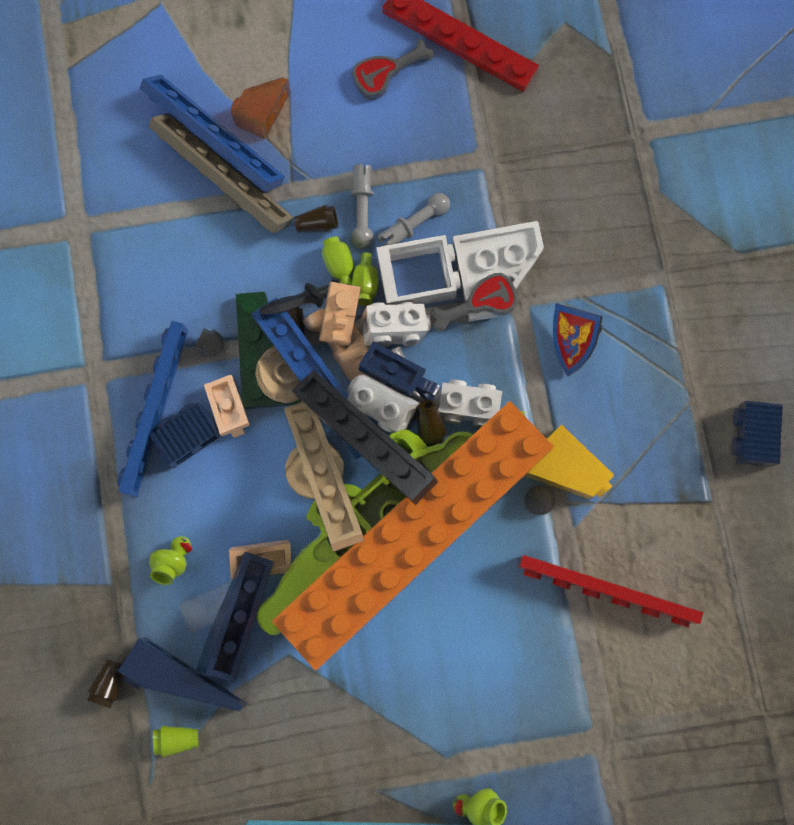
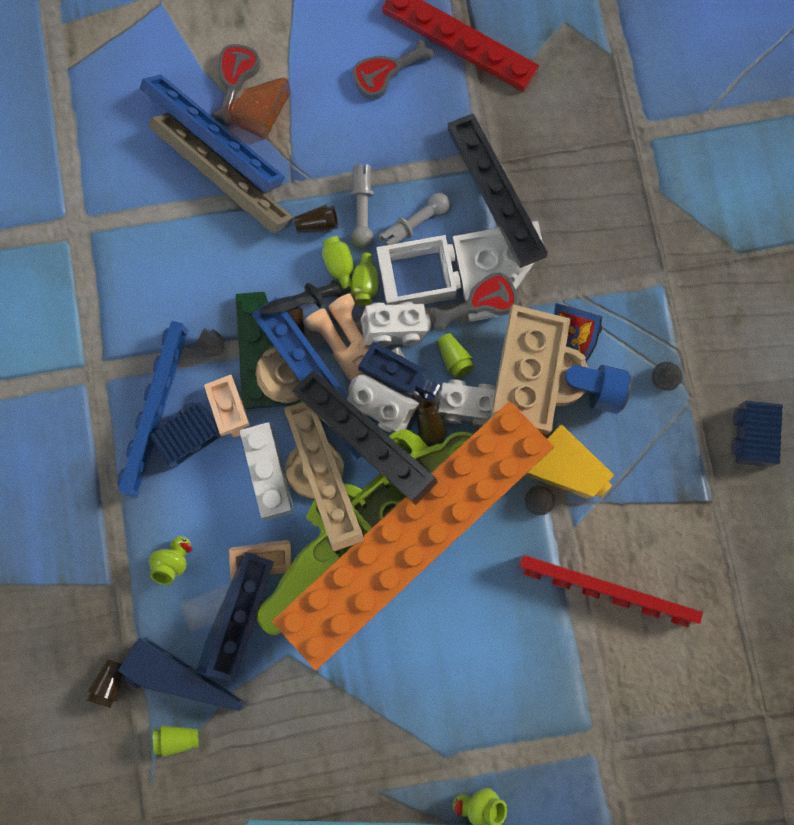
light nougat plate [319,281,361,346] -> none
none -> dark grey piece [211,44,260,126]
none -> white brick [240,422,295,521]
none -> lime cone [436,333,475,379]
none -> black plate [448,113,548,268]
none -> tan plate [490,304,631,434]
none -> clear smoke plate [652,362,682,391]

